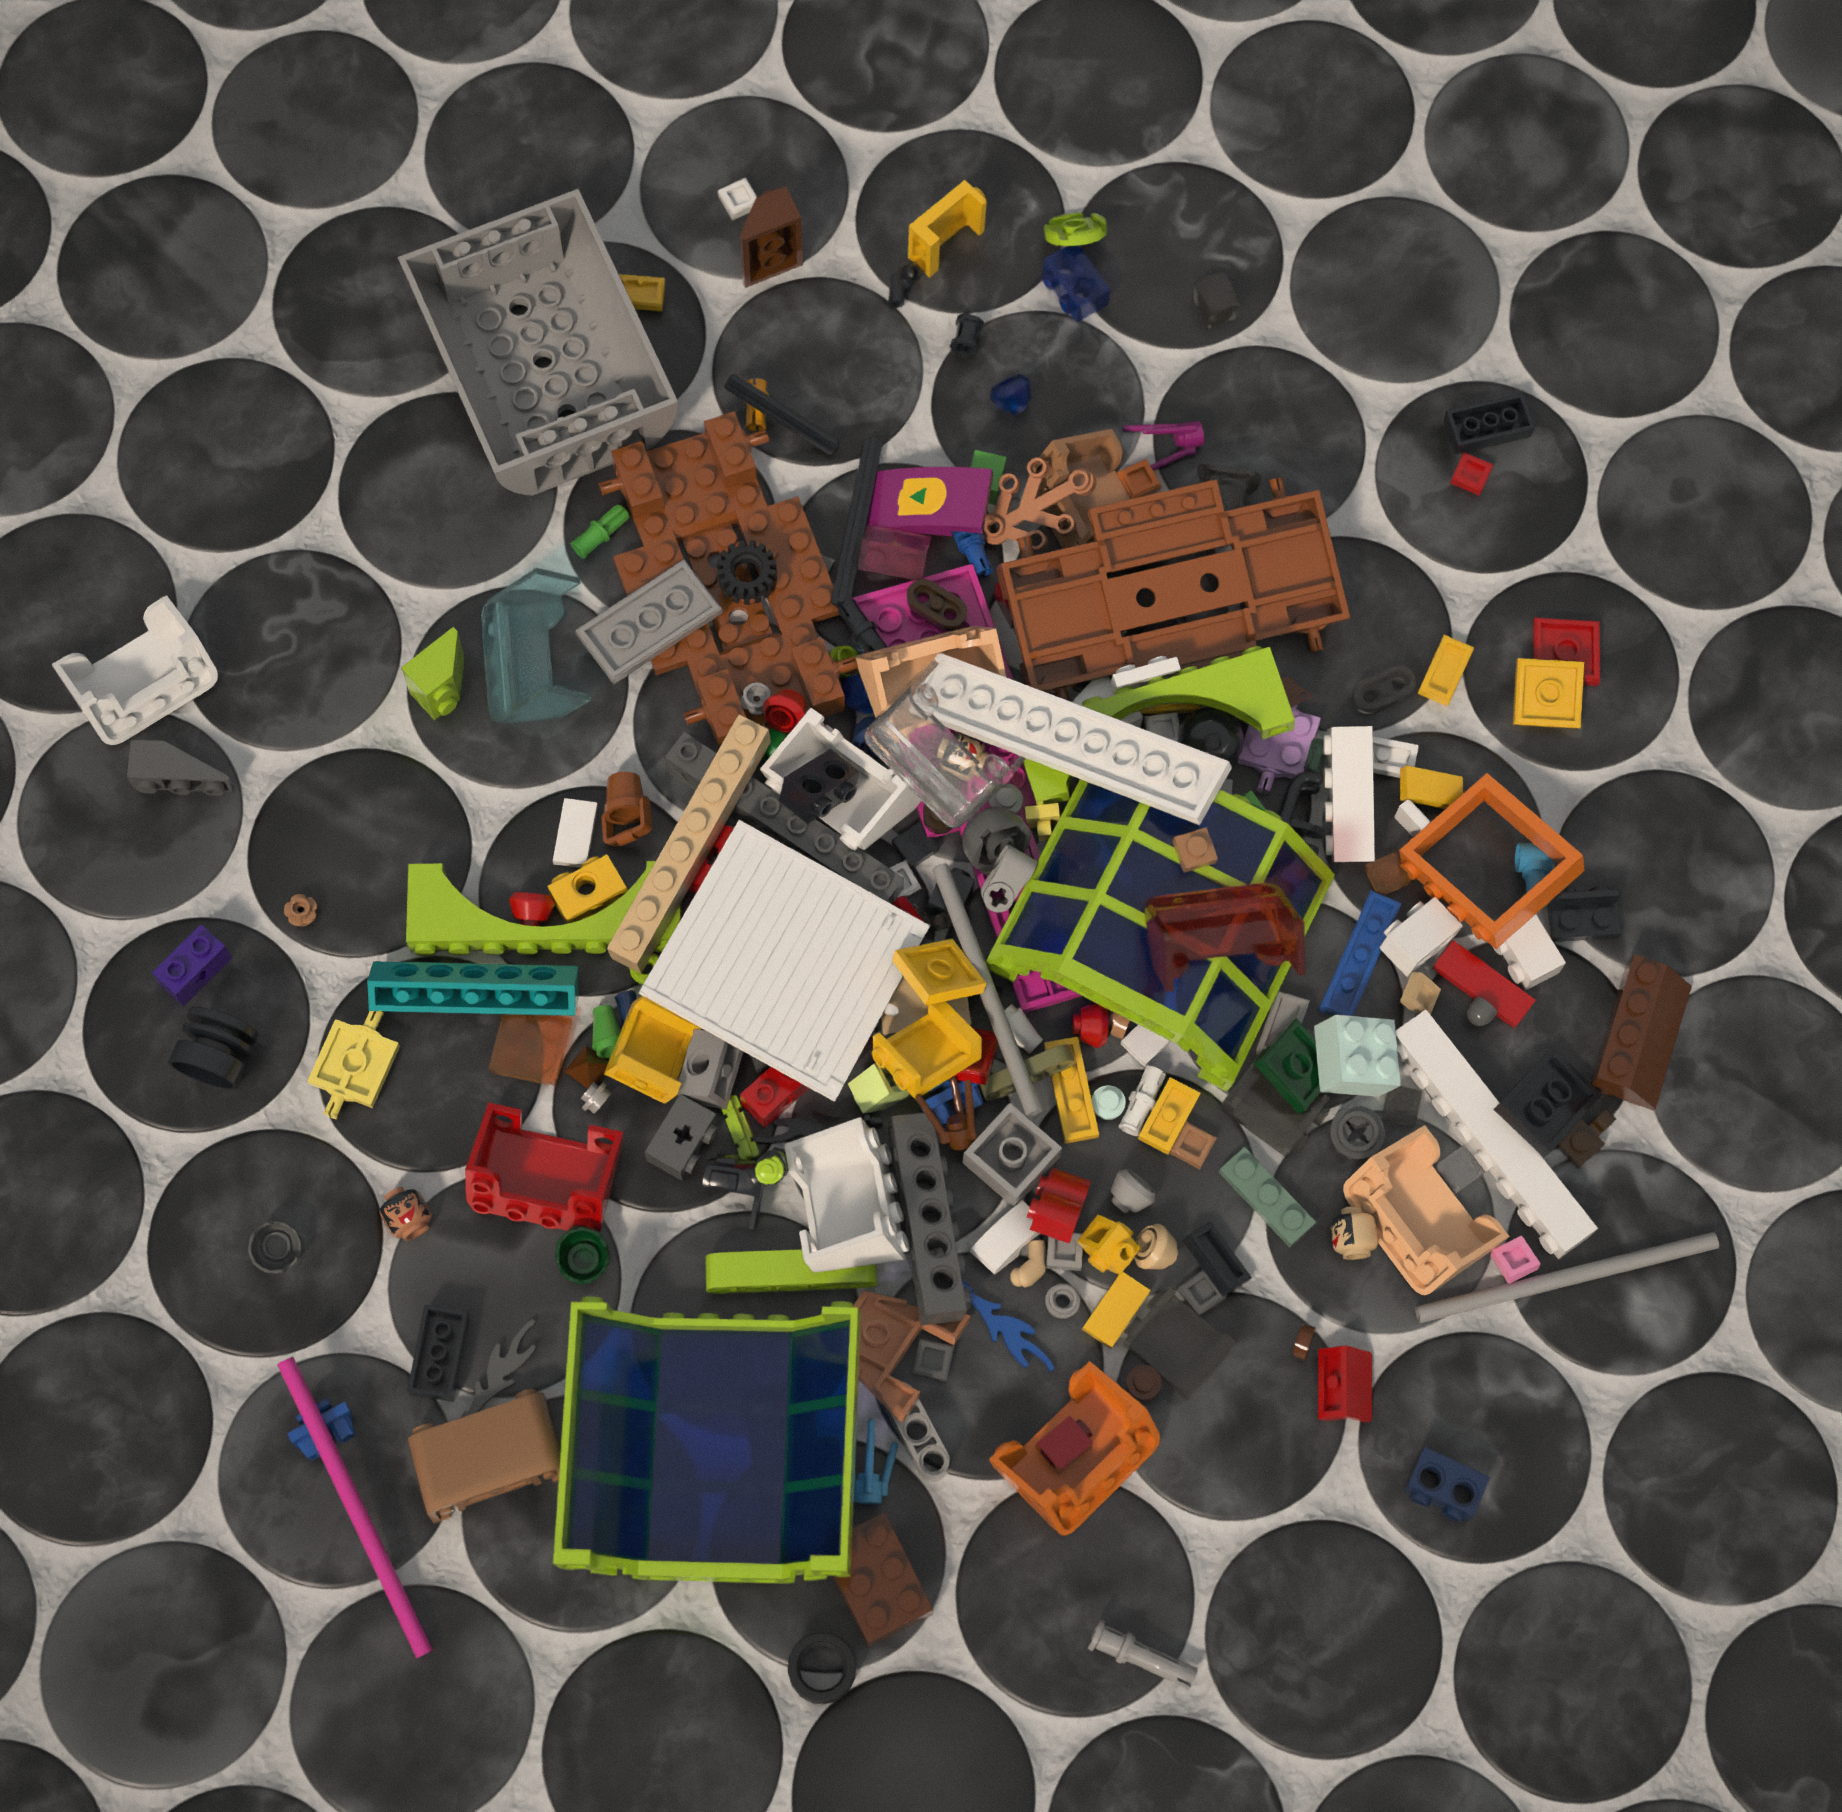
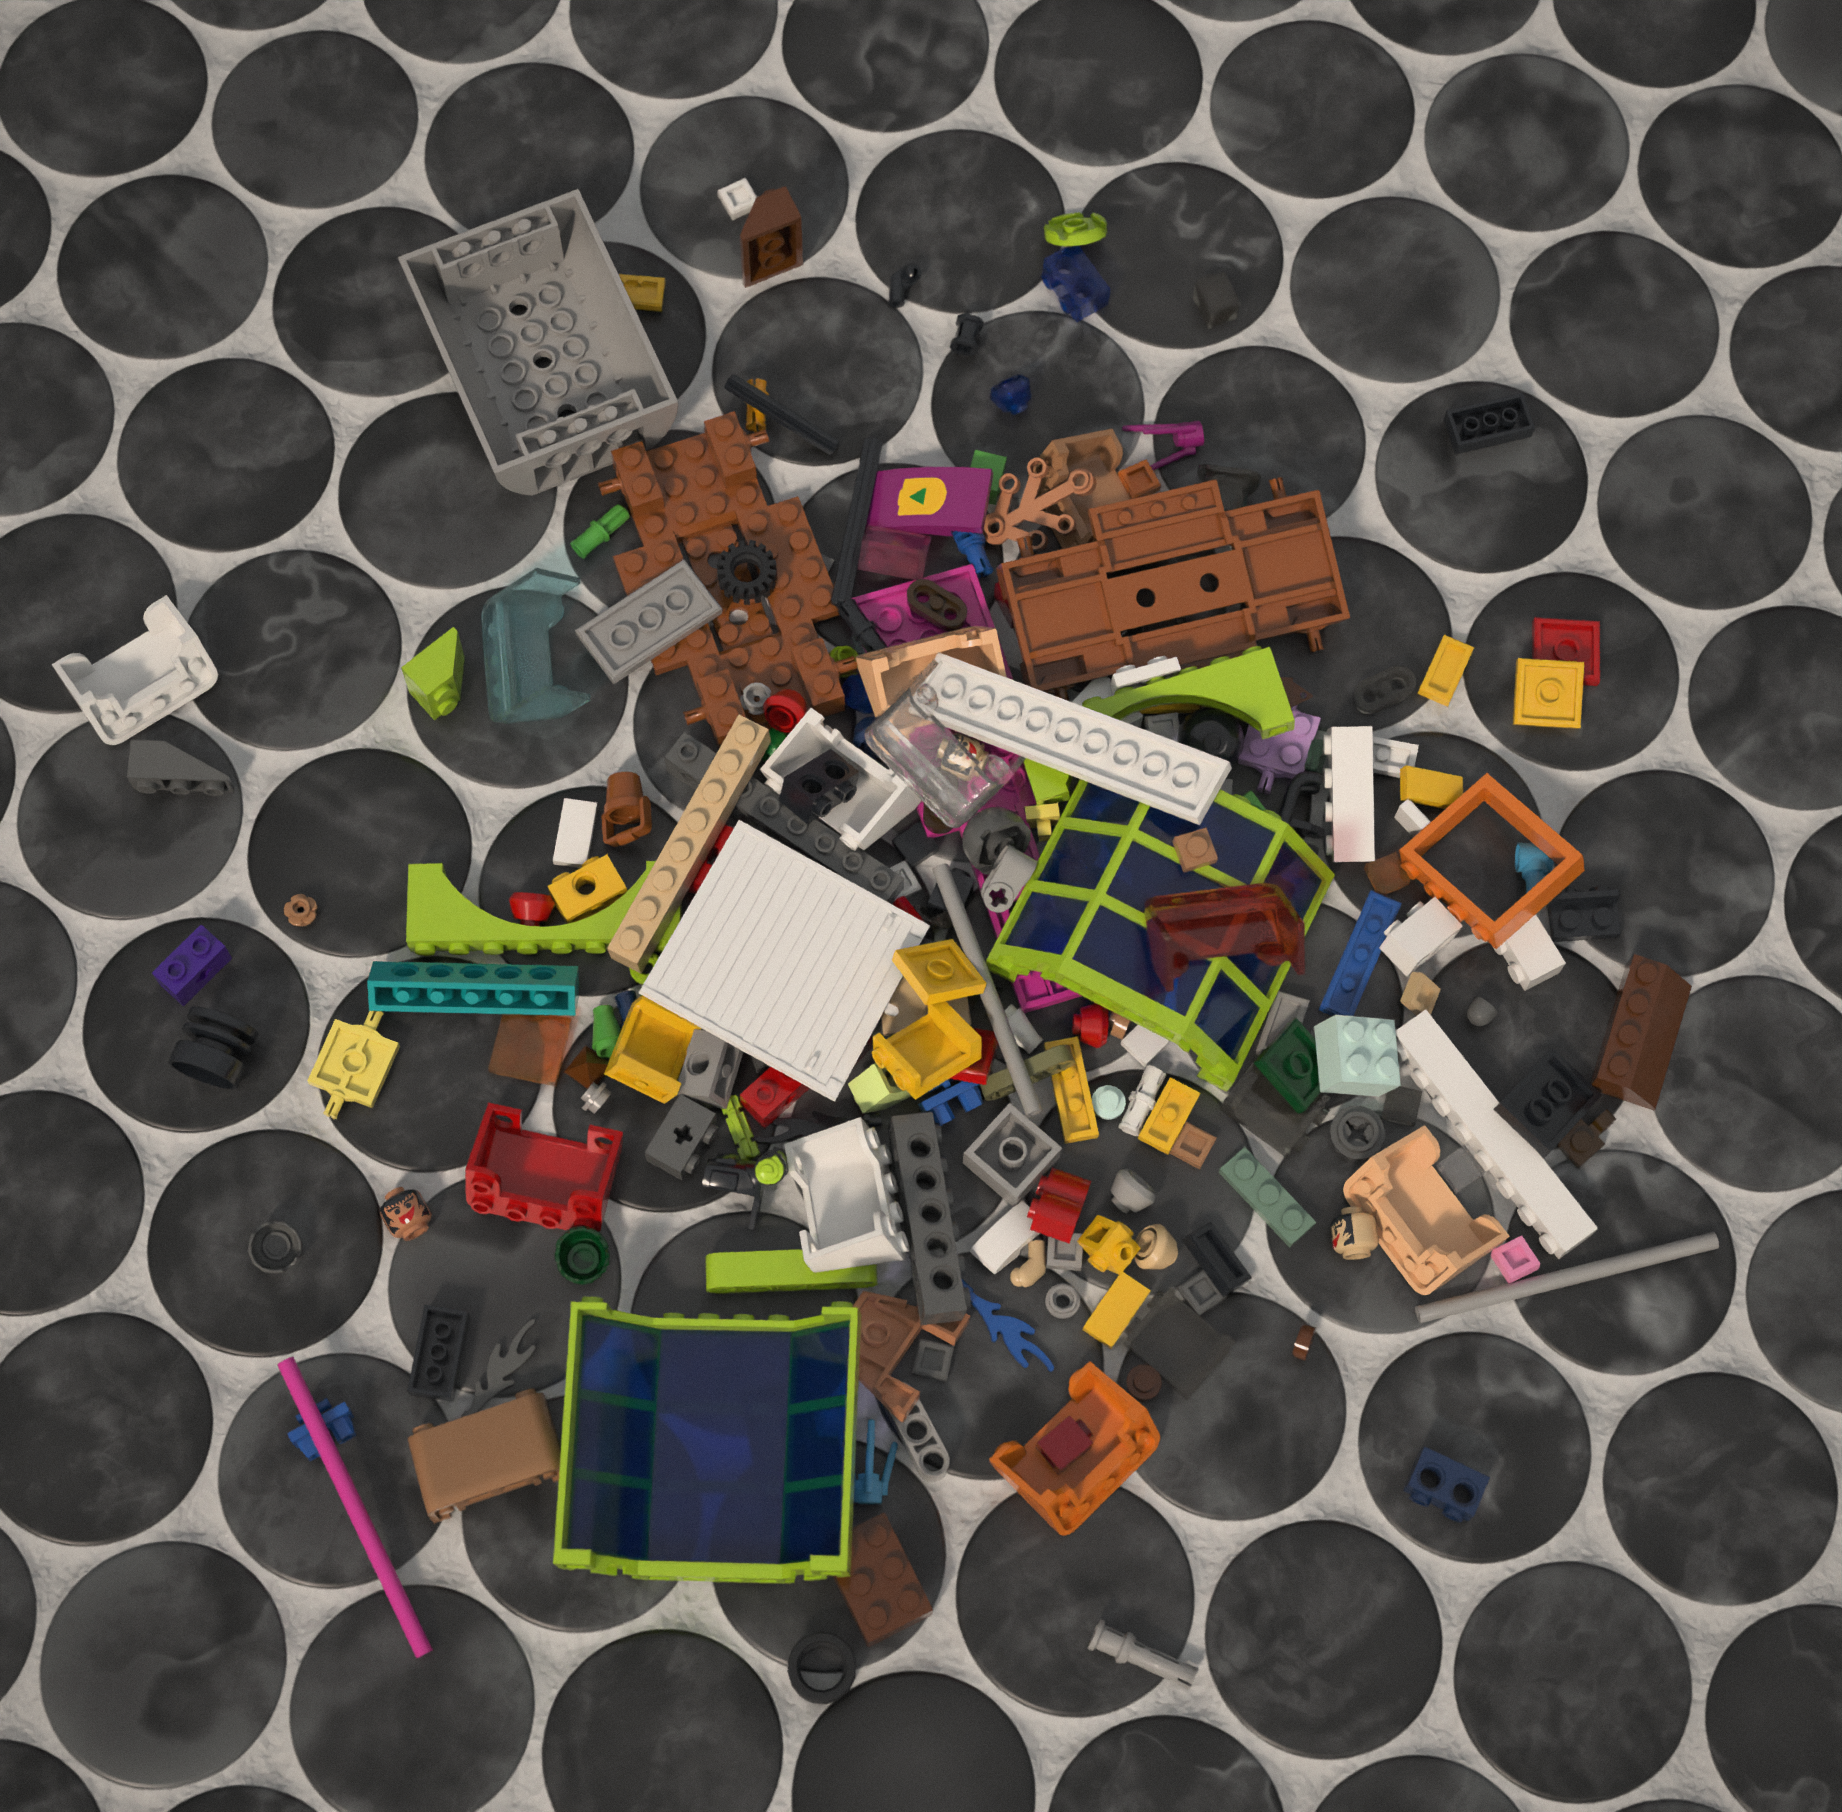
yellow panel [908,180,987,278] -> none
reddish brown plant [915,1076,978,1150] -> none
light grey plate [989,784,1023,814] -> none
red panel [1318,1345,1372,1422] -> none
red tile [1432,940,1536,1029] -> none
red tile [1450,452,1493,496] -> none

